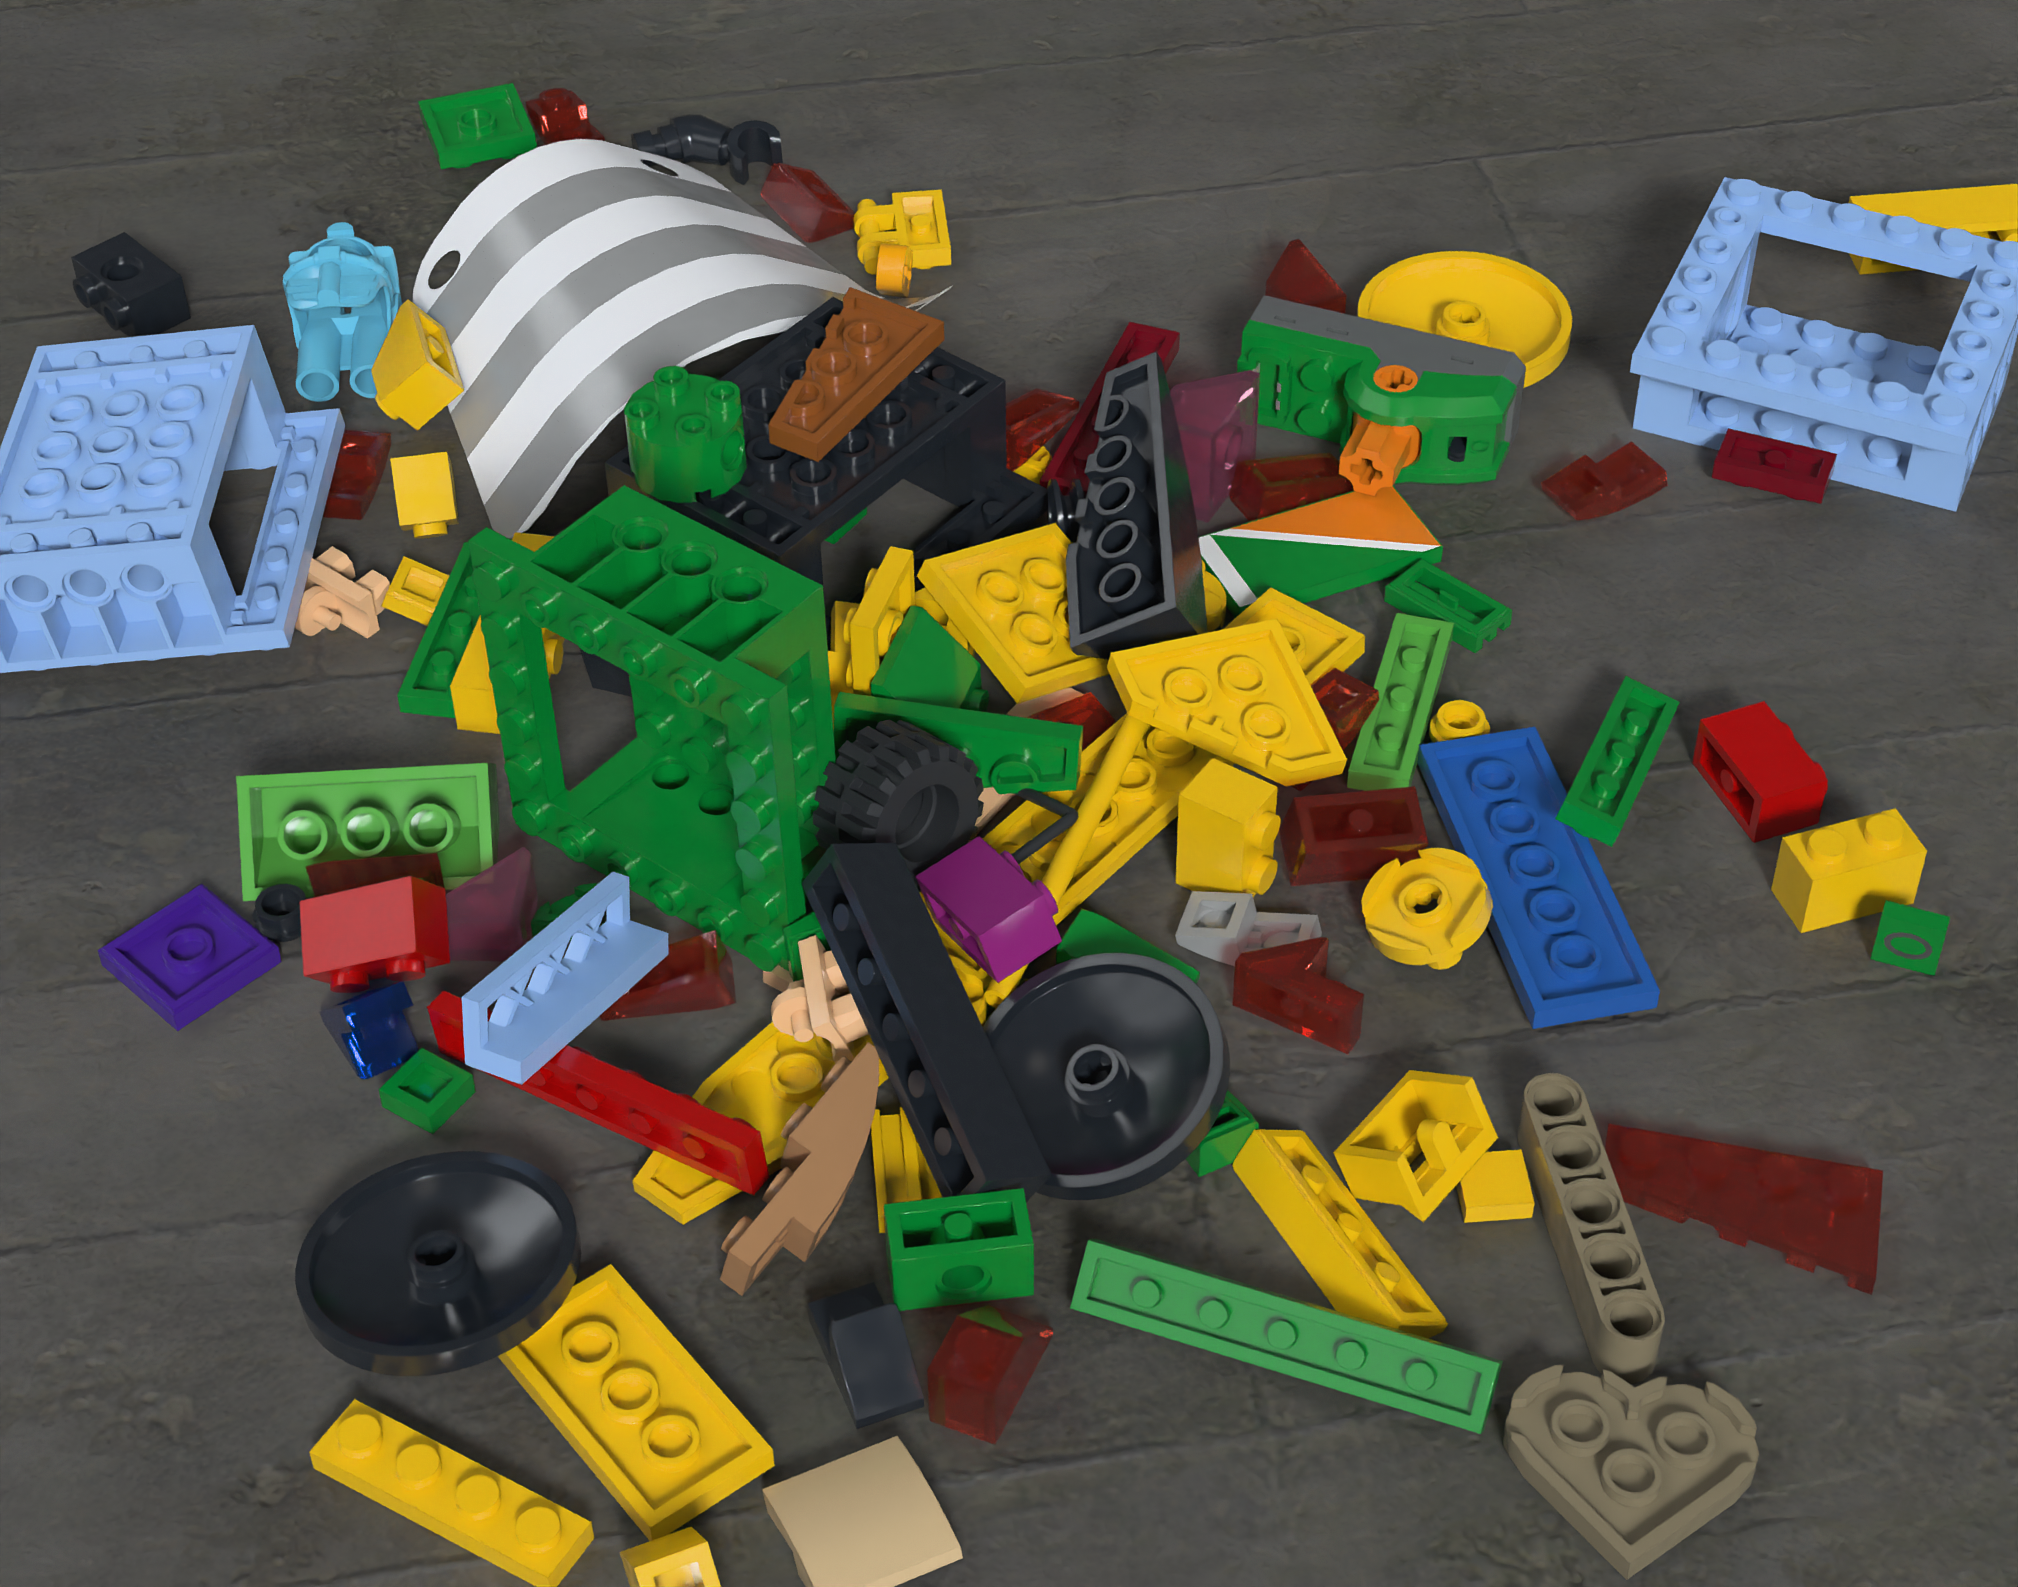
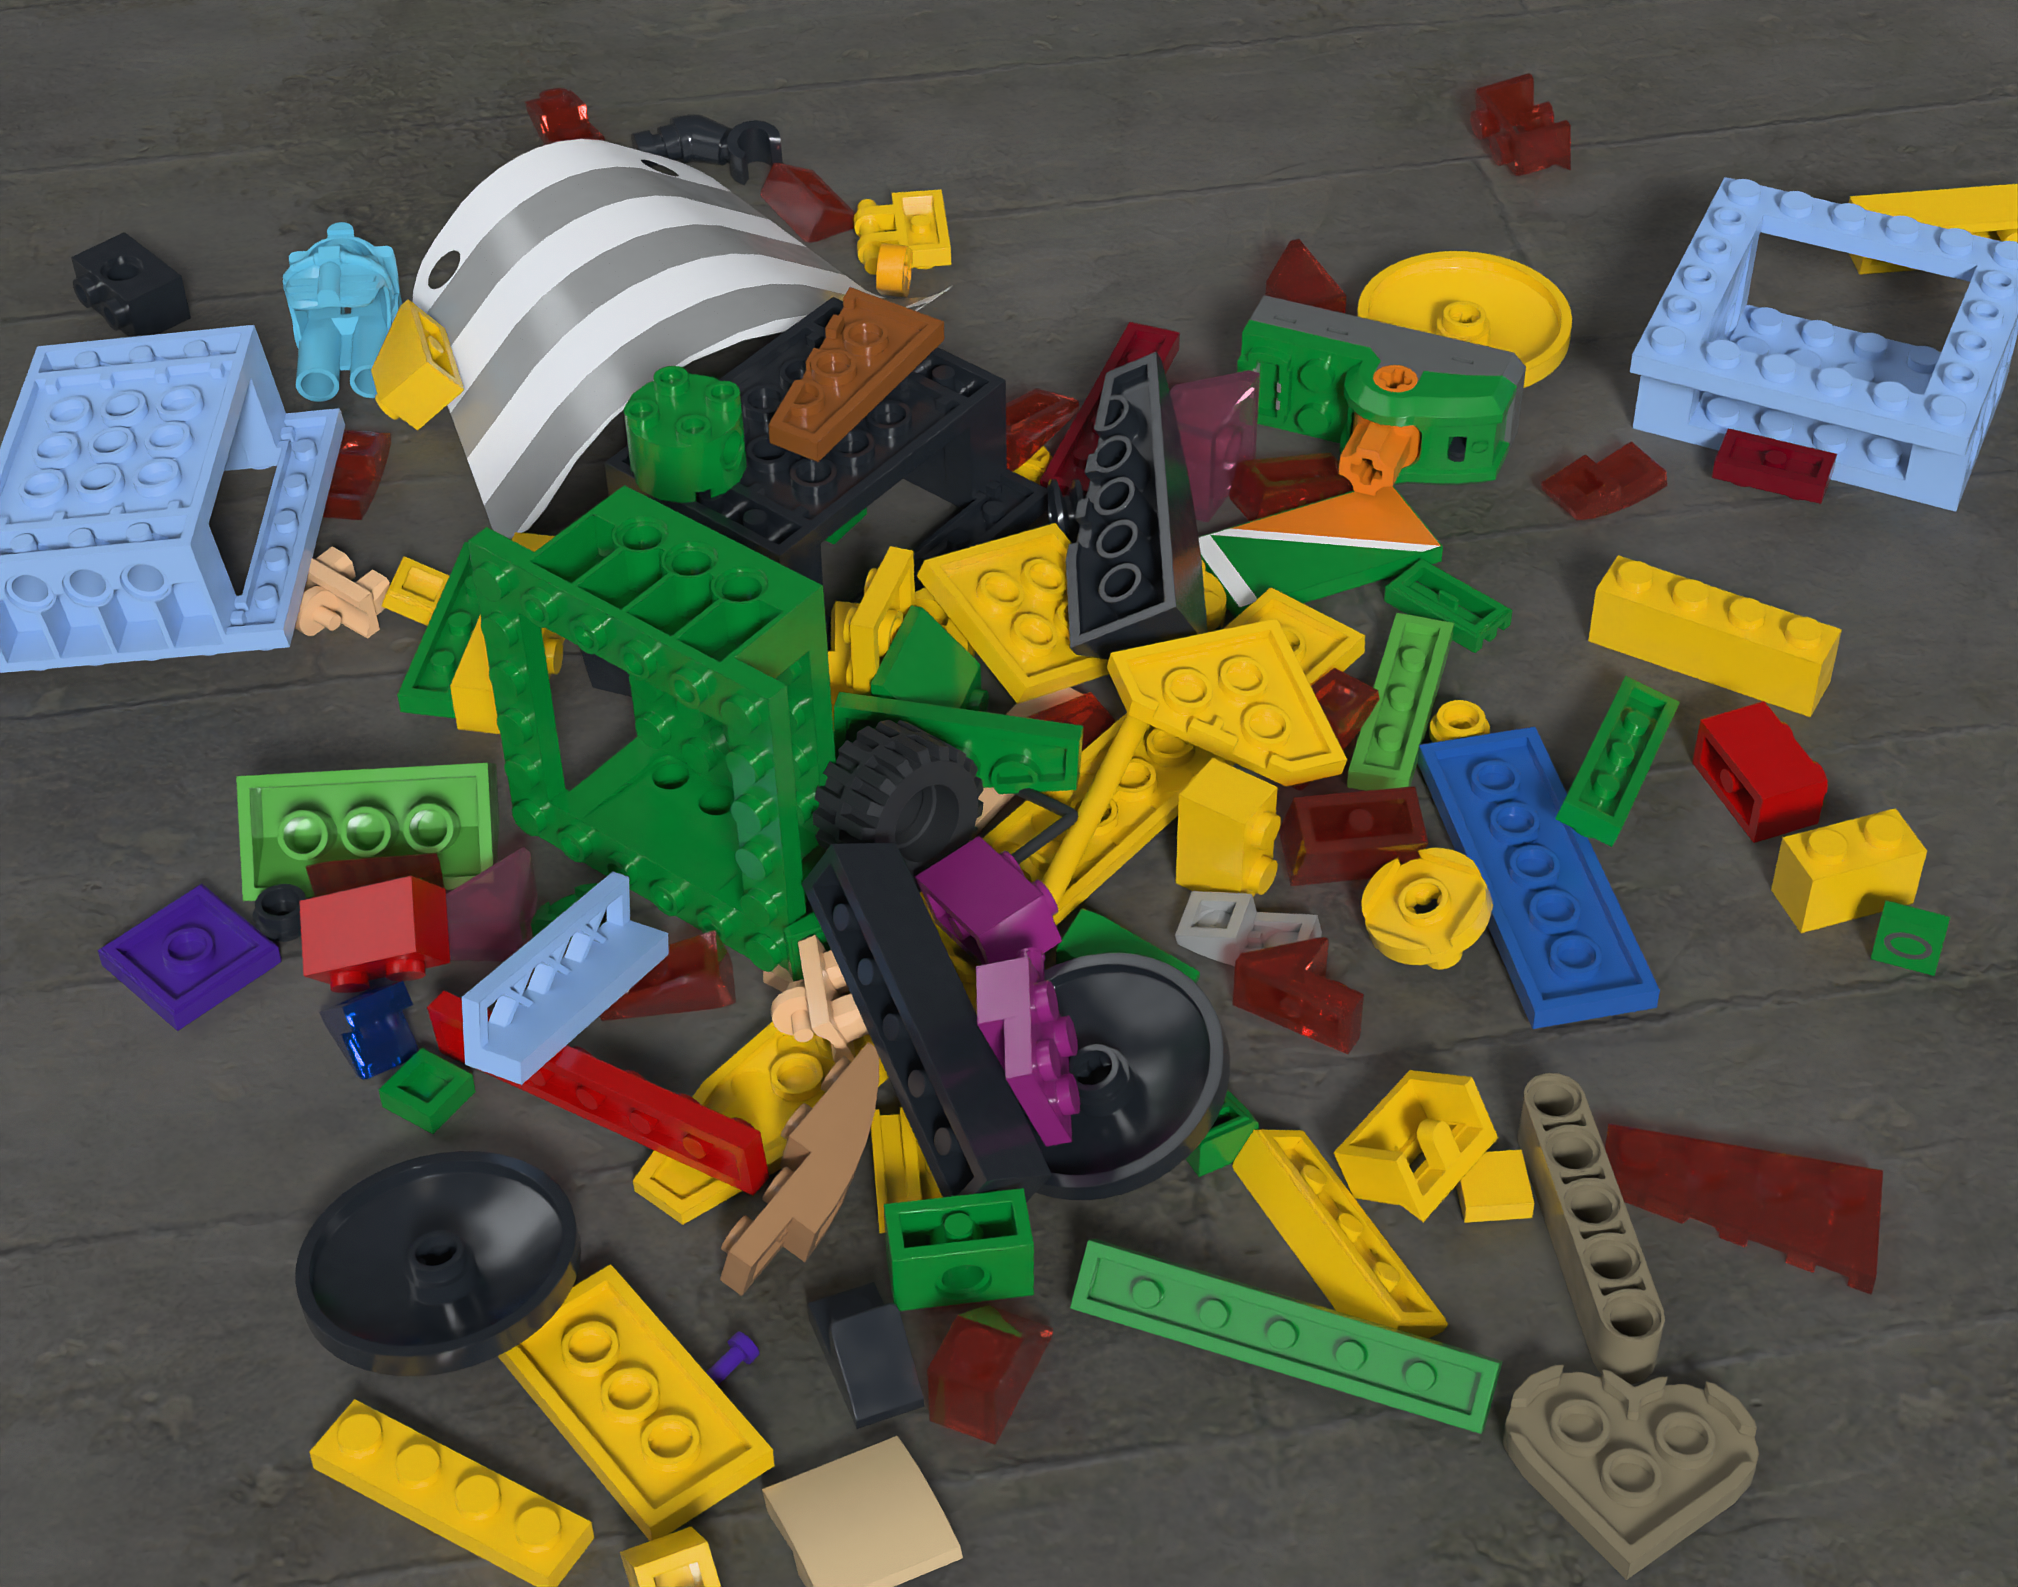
yellow slope [390,452,459,539] -> none
green plate [418,83,537,170] -> none
none -> dark purple piece [706,1331,760,1386]
none -> magenta plate [976,947,1080,1146]
none -> clear red window [1470,73,1571,176]
none -> yellow brick [1588,555,1842,717]

